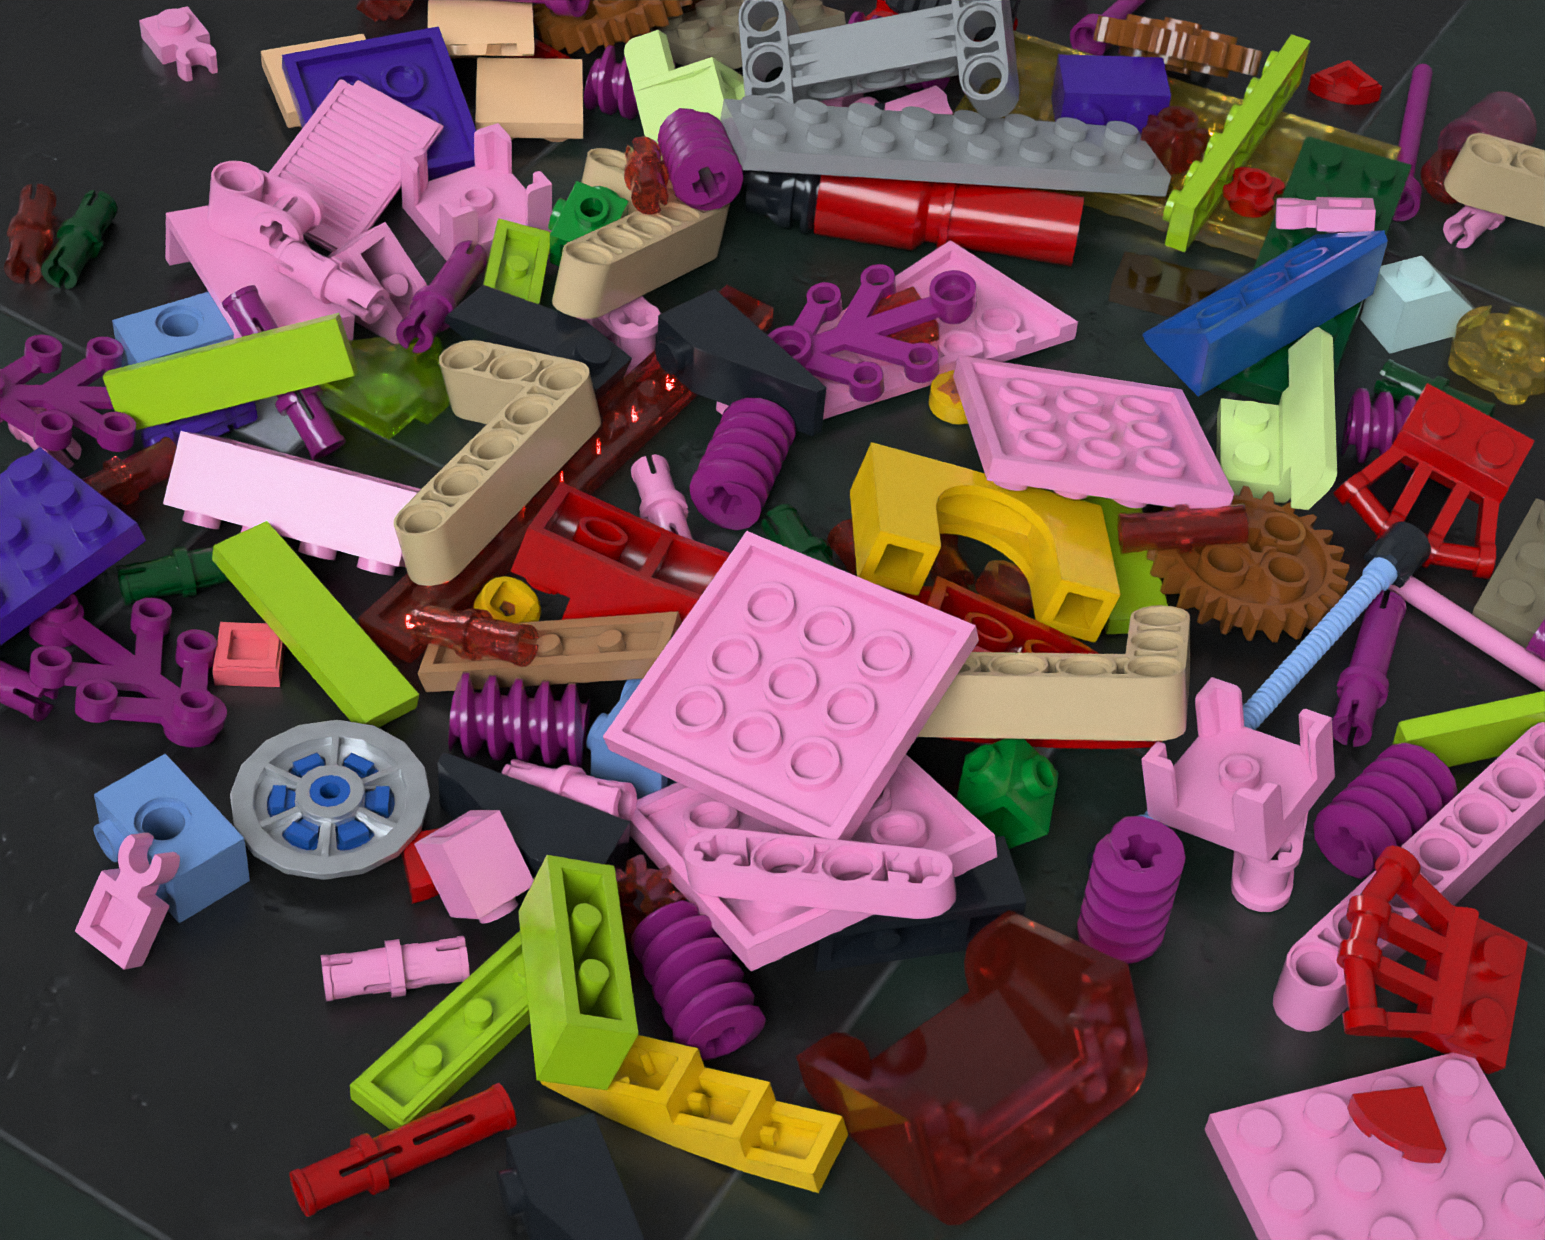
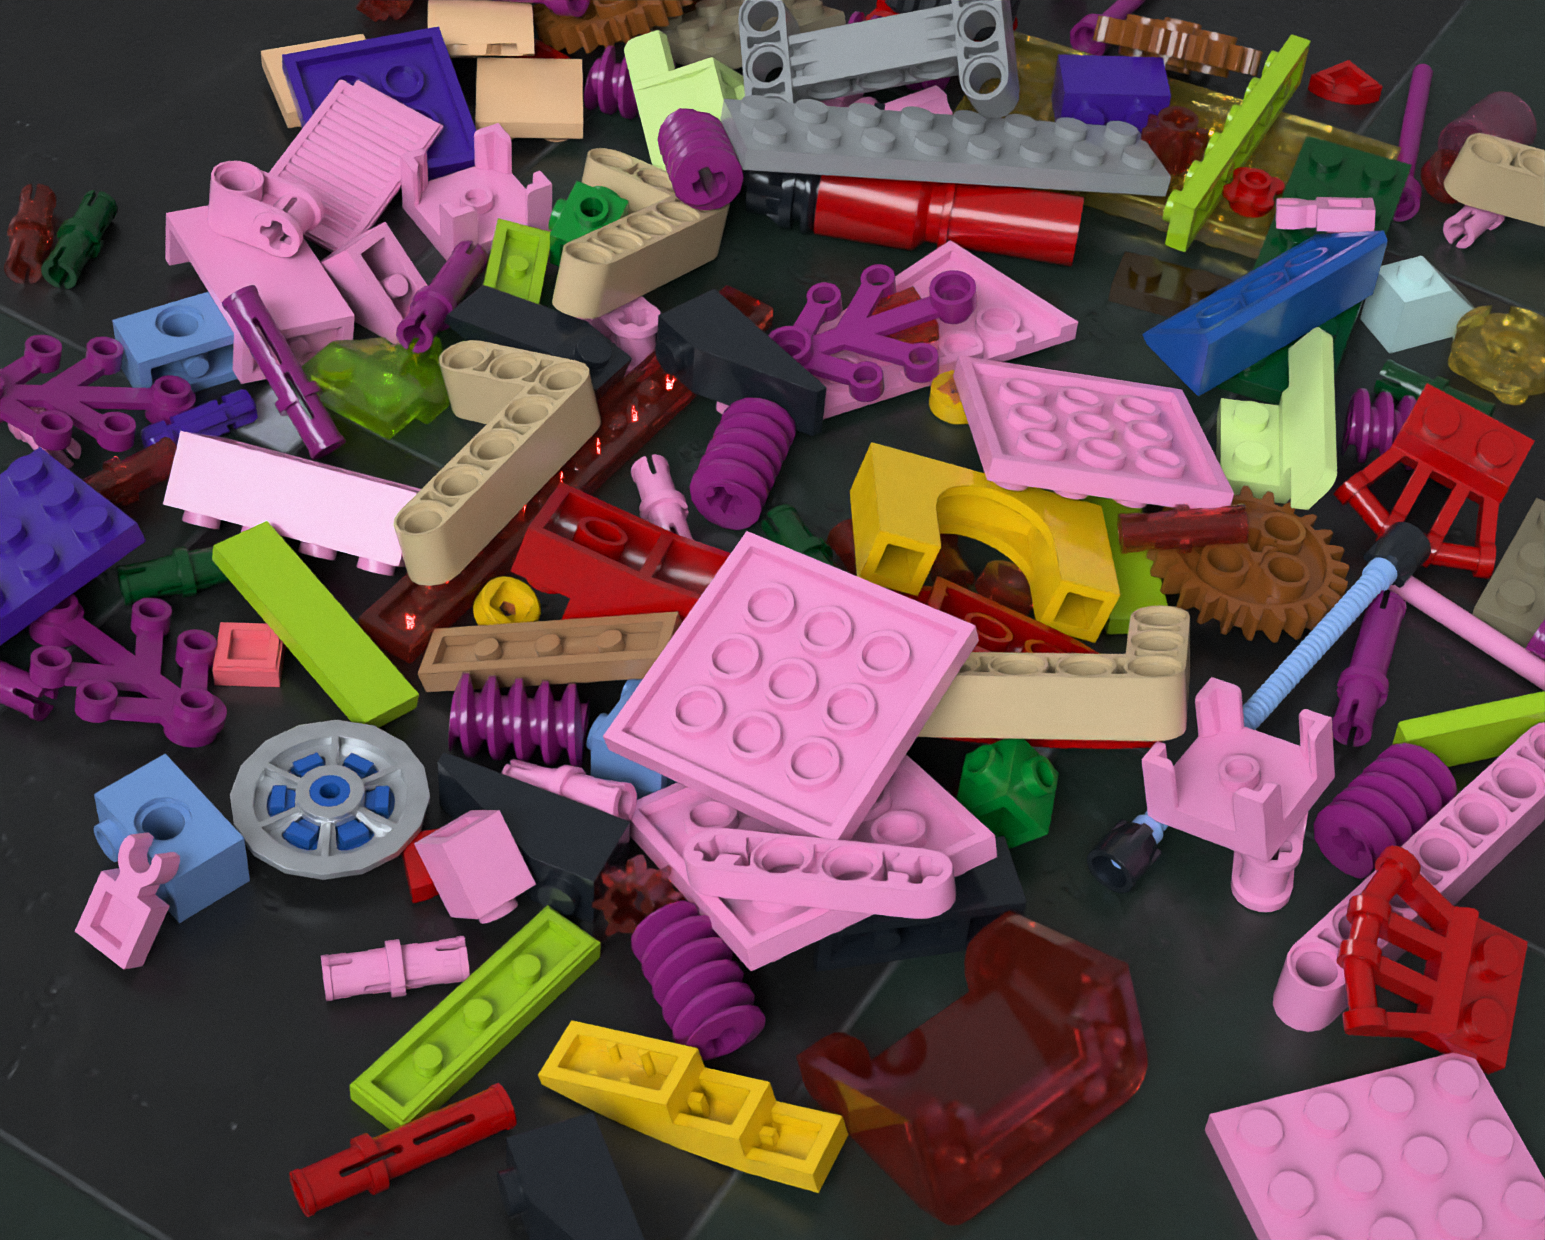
lime tile [103,313,358,430] -> none
bright pink plate [139,6,218,82] -> none
bright pink pin [273,238,390,324] -> none
clear red pin [409,602,539,667] -> none
lime brick [518,855,638,1090] -> none
clear red pin [623,136,669,215] -> none
magenta piece [1076,816,1186,964] -> none
red tile [1347,1086,1447,1164] -> none

